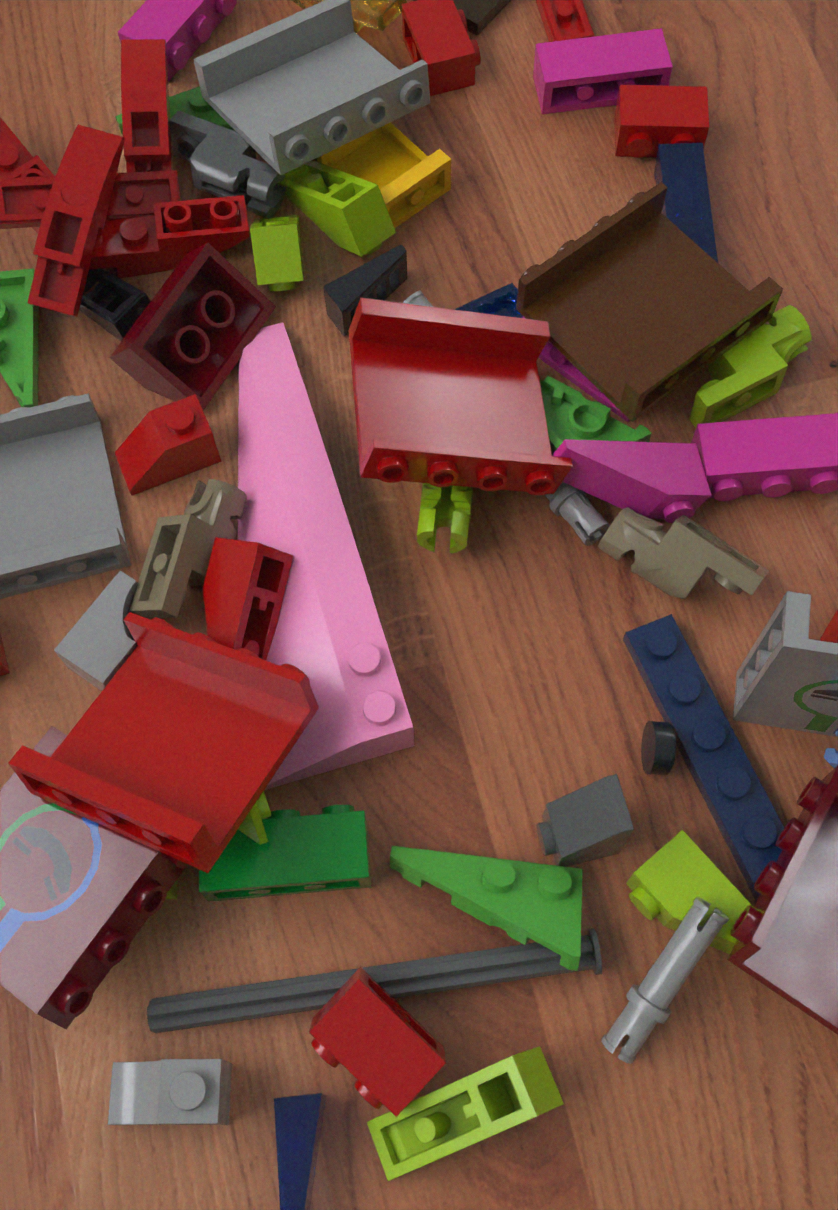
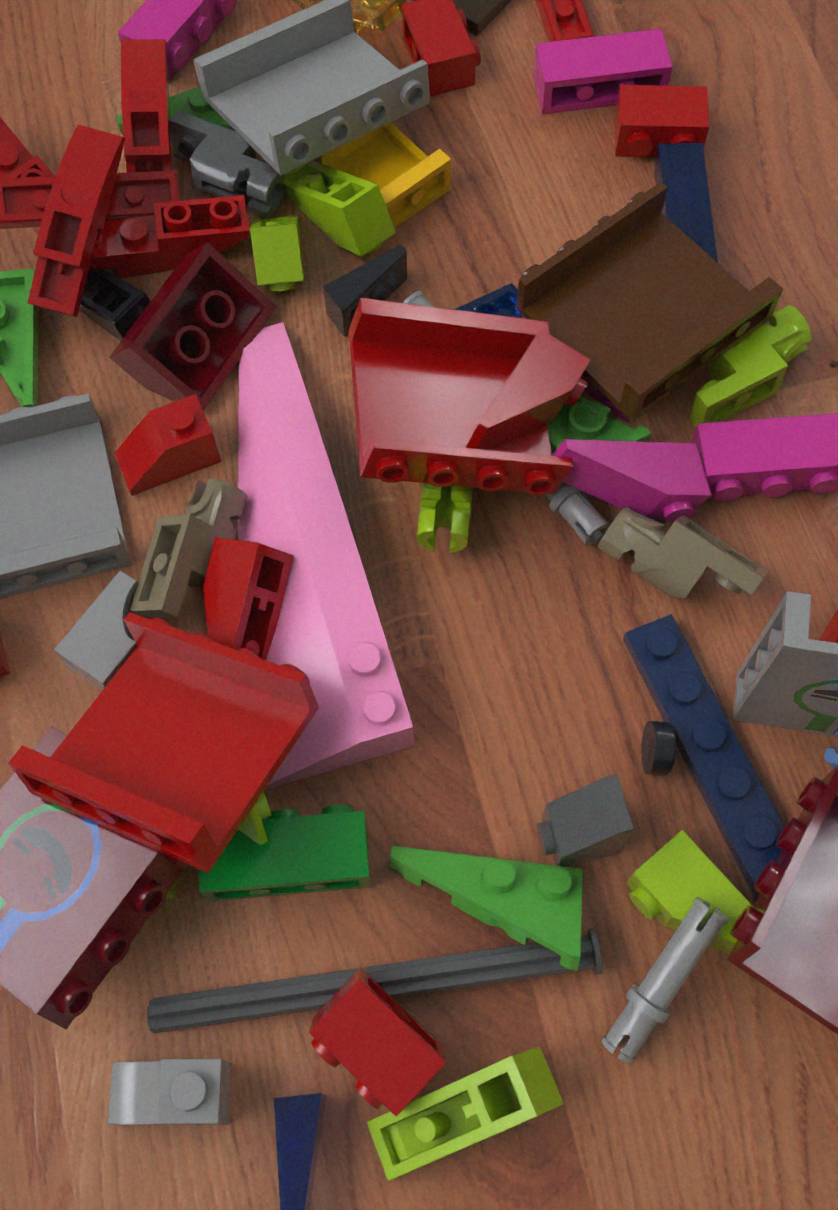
none -> red slope [465,329,591,450]

